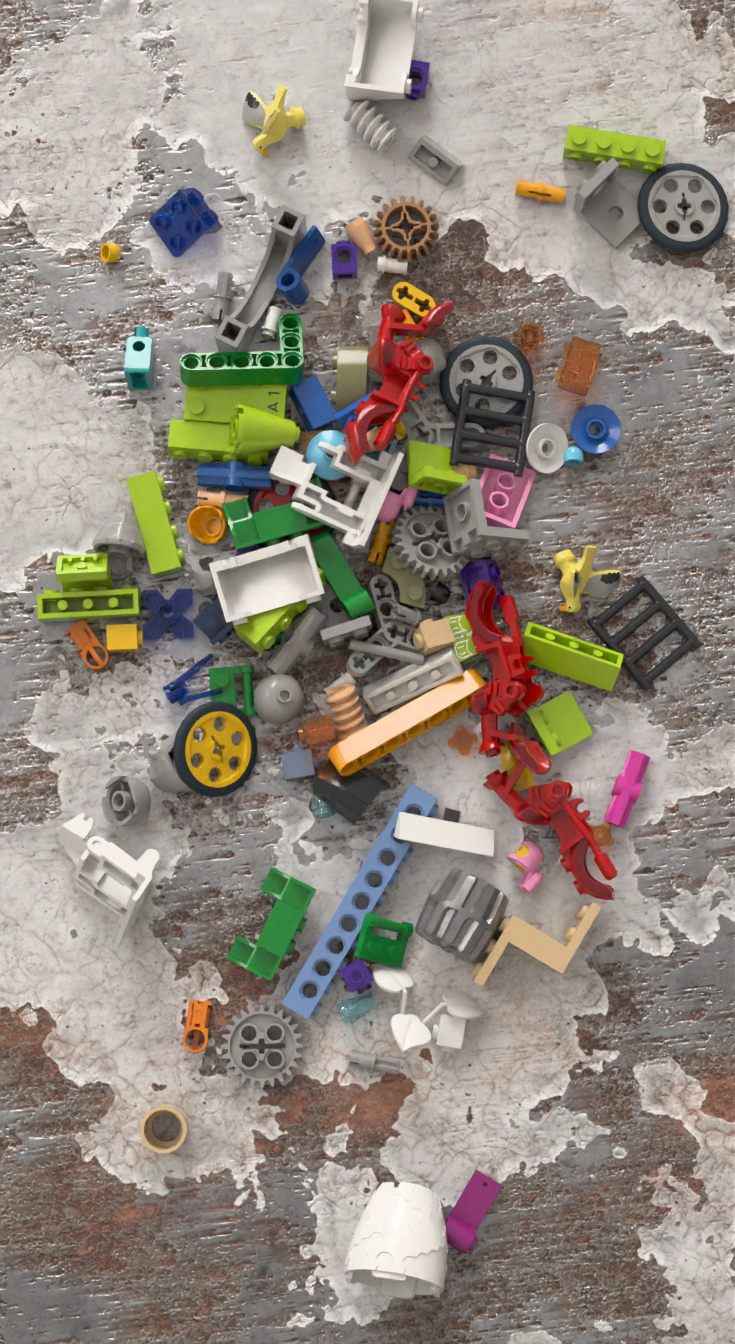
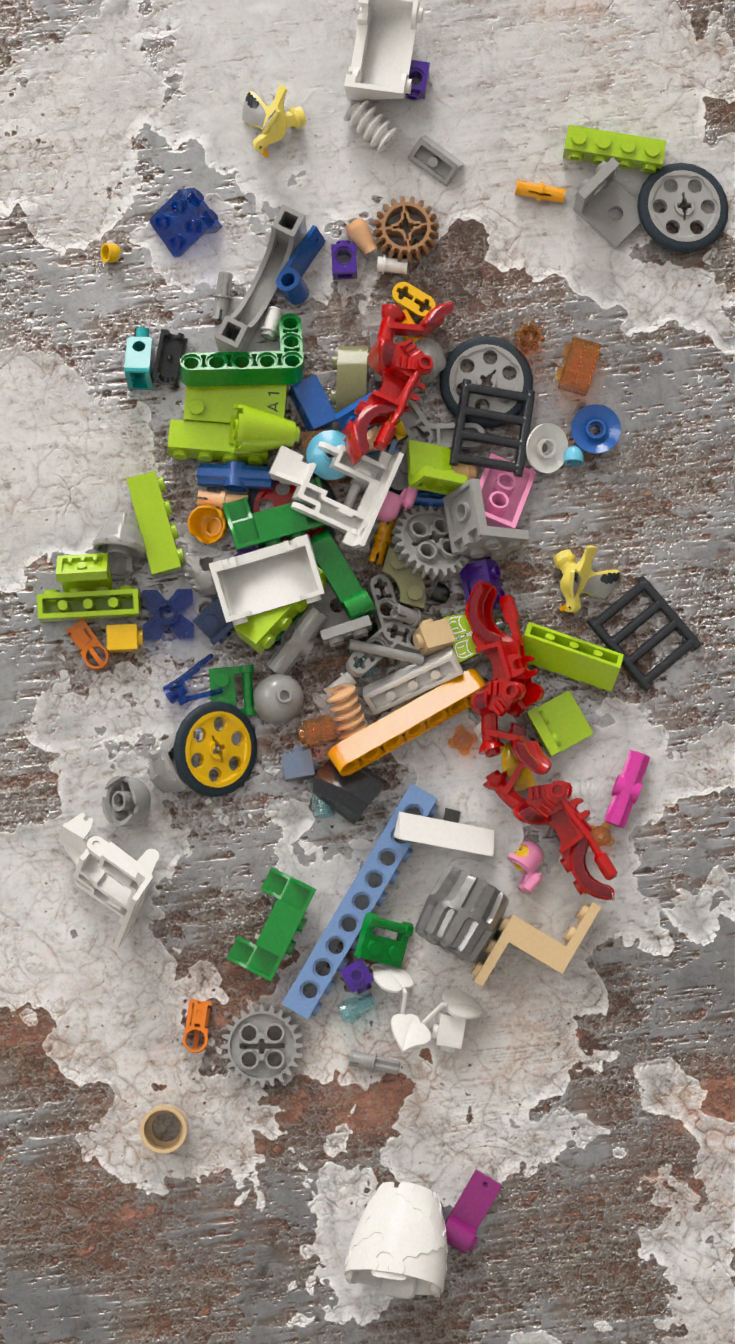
none -> black hinge [152,329,188,387]

